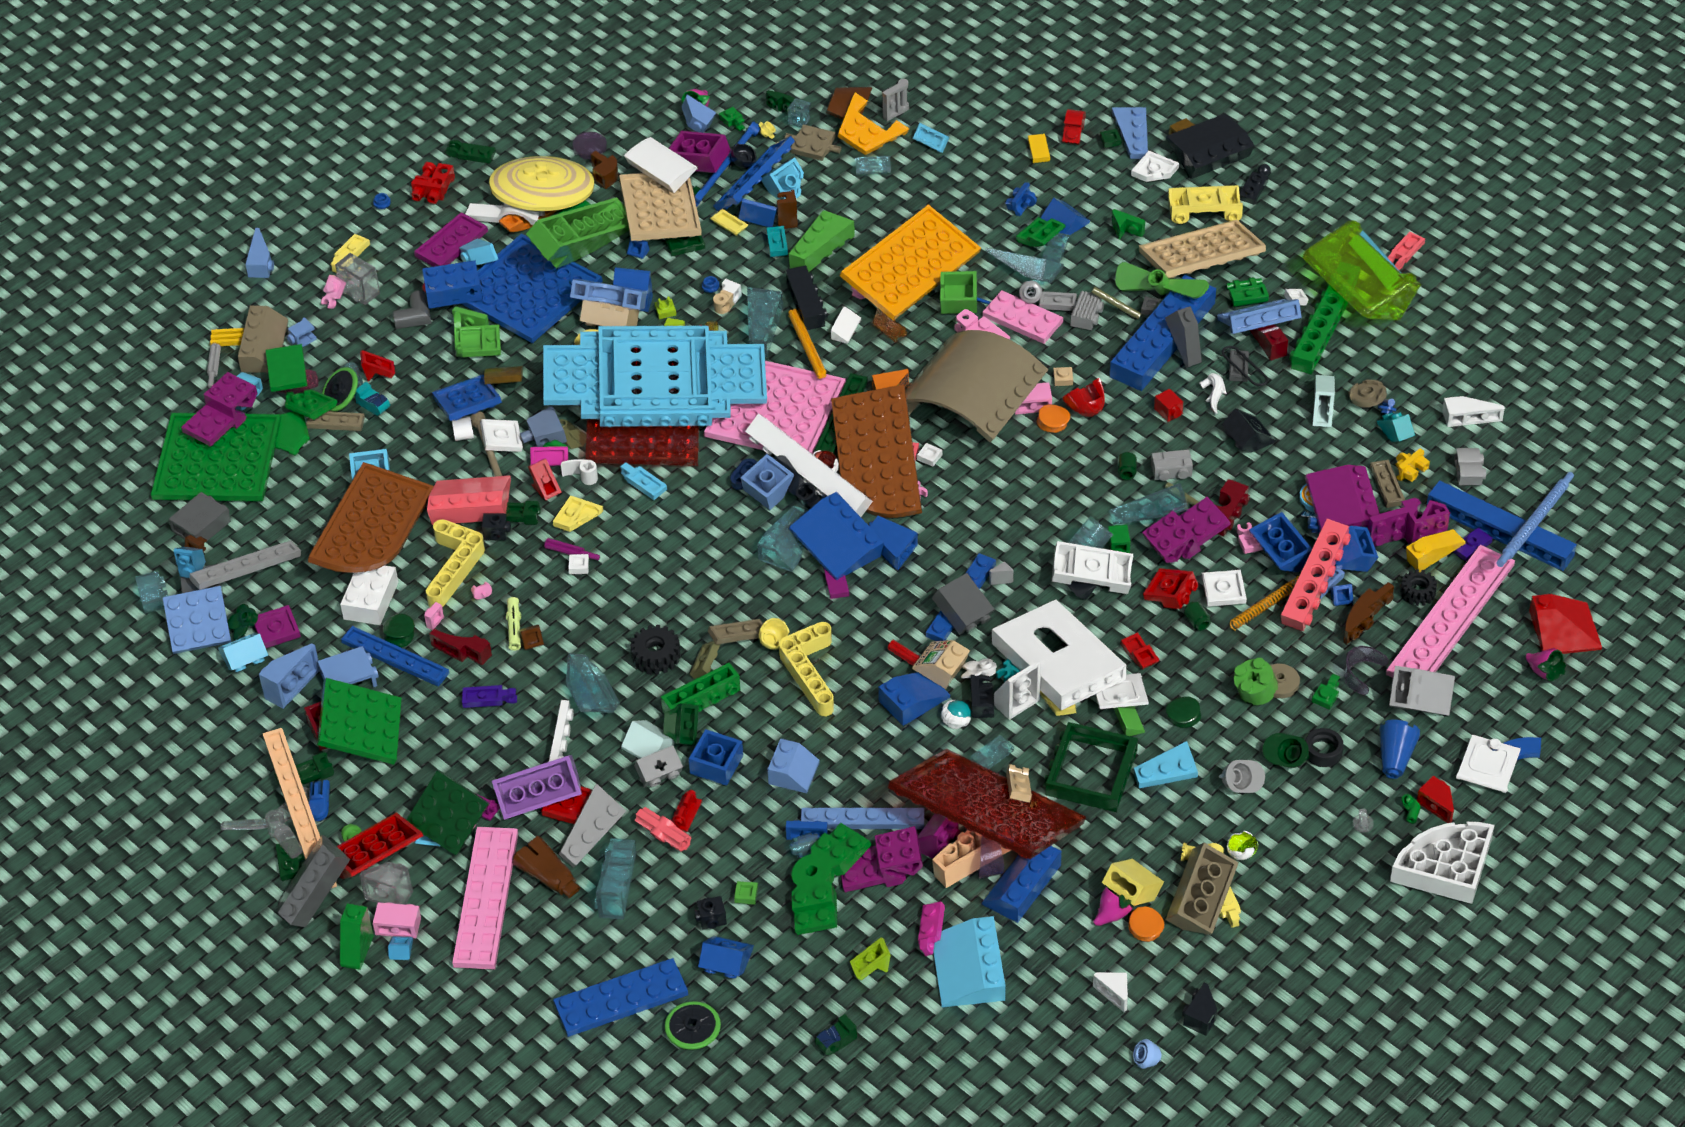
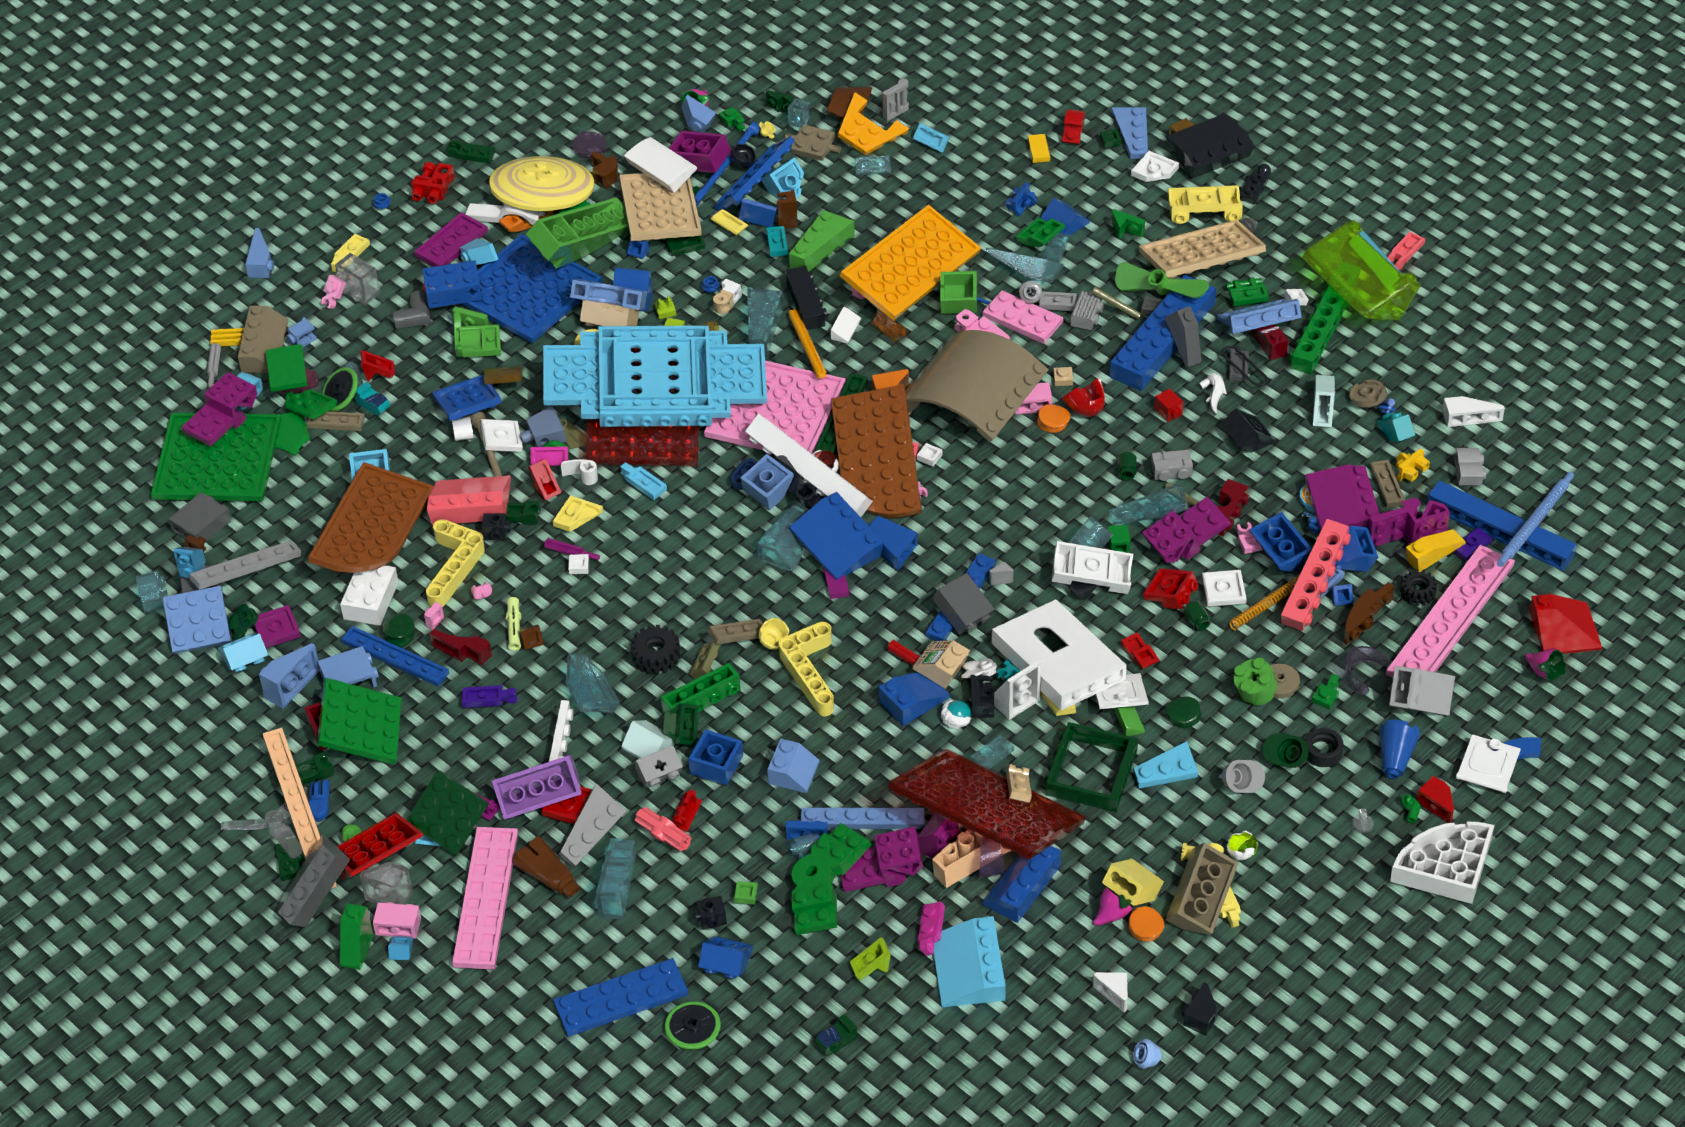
none -> dark grey plate [1240,217,1257,233]

